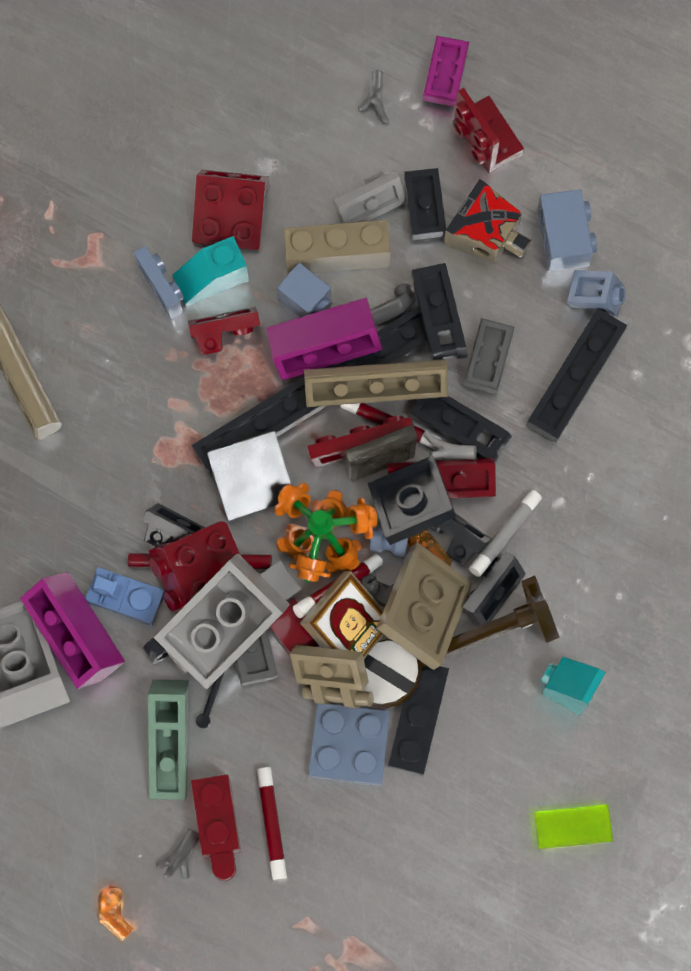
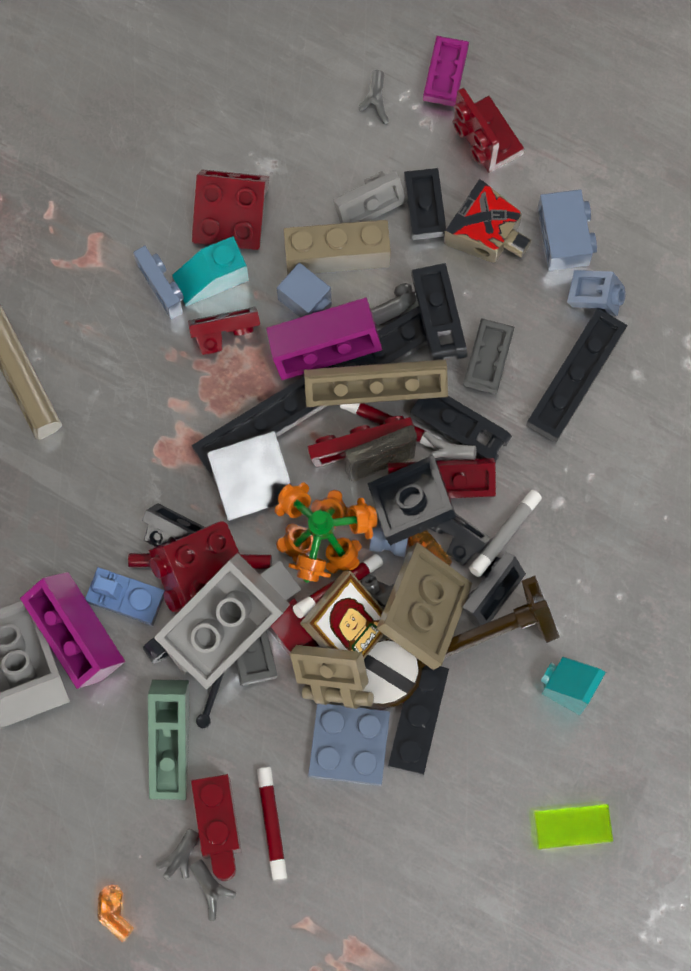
none -> dark grey bar [190,859,236,921]

